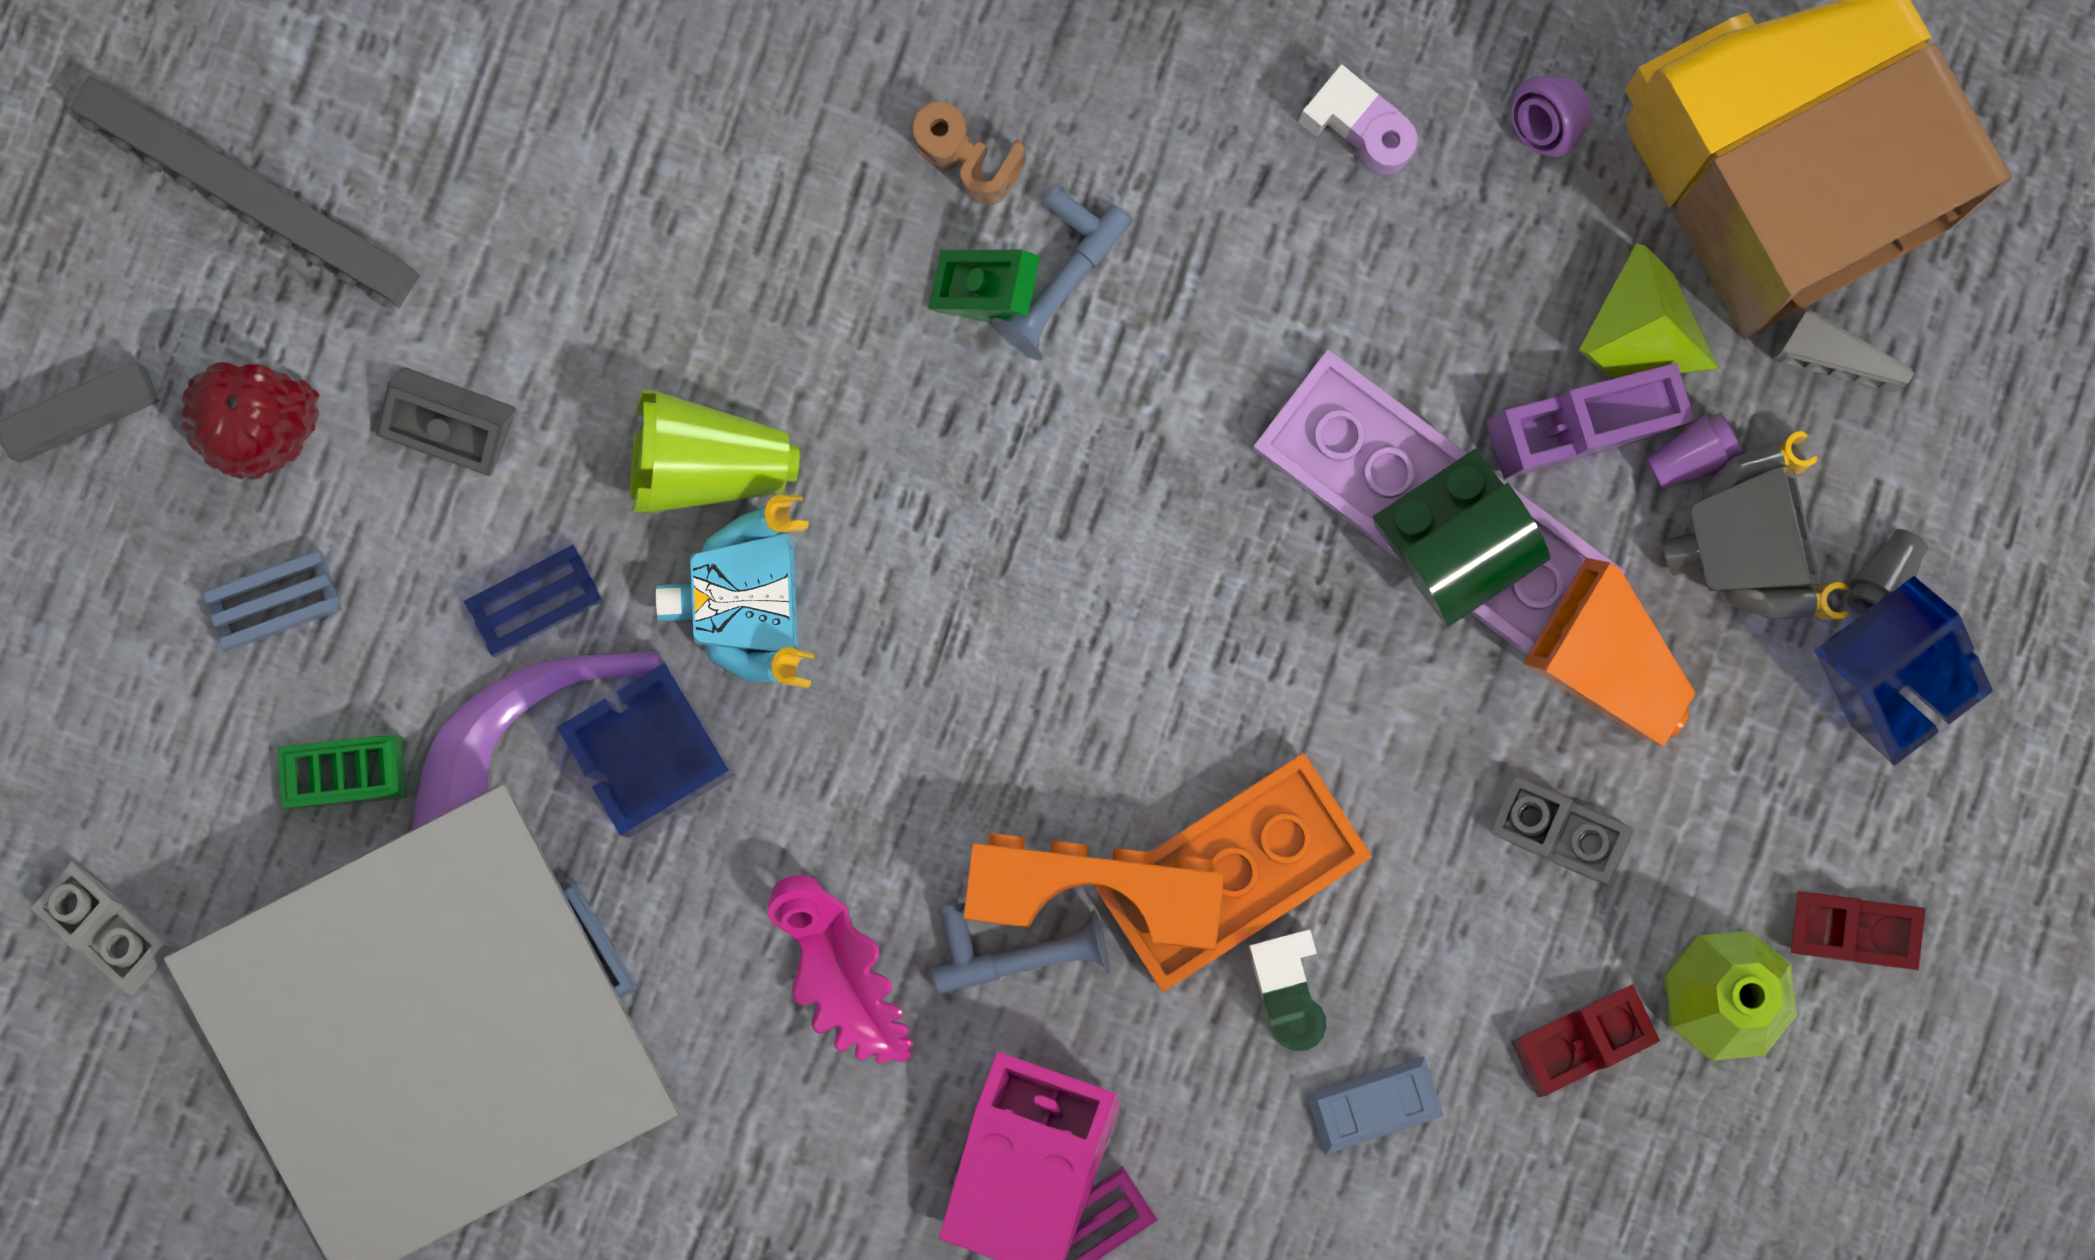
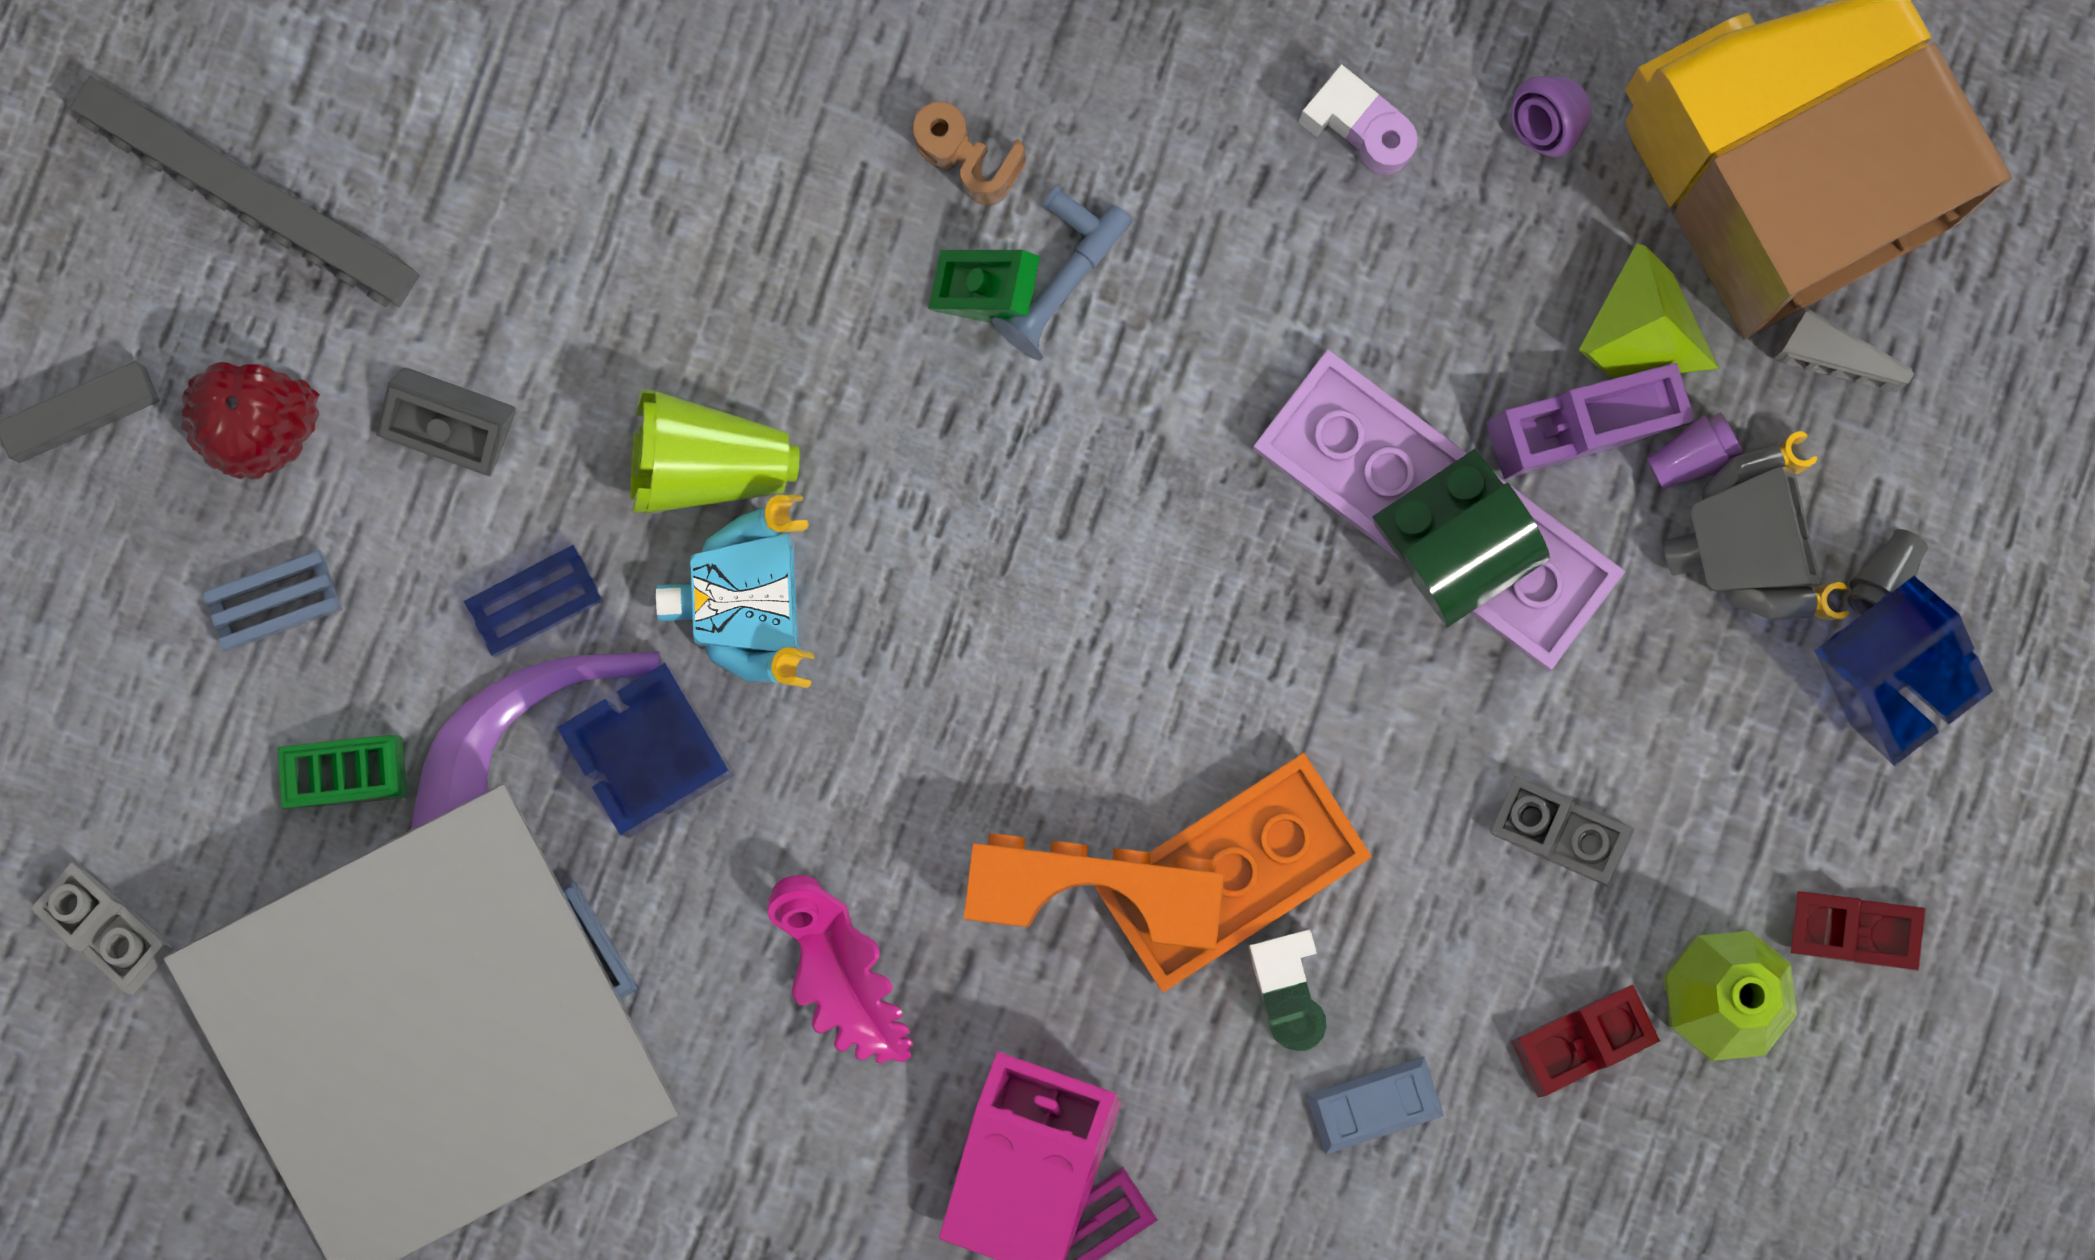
sand blue piece [933,903,1110,994] -> none
orange slope [1523,557,1696,747] -> none

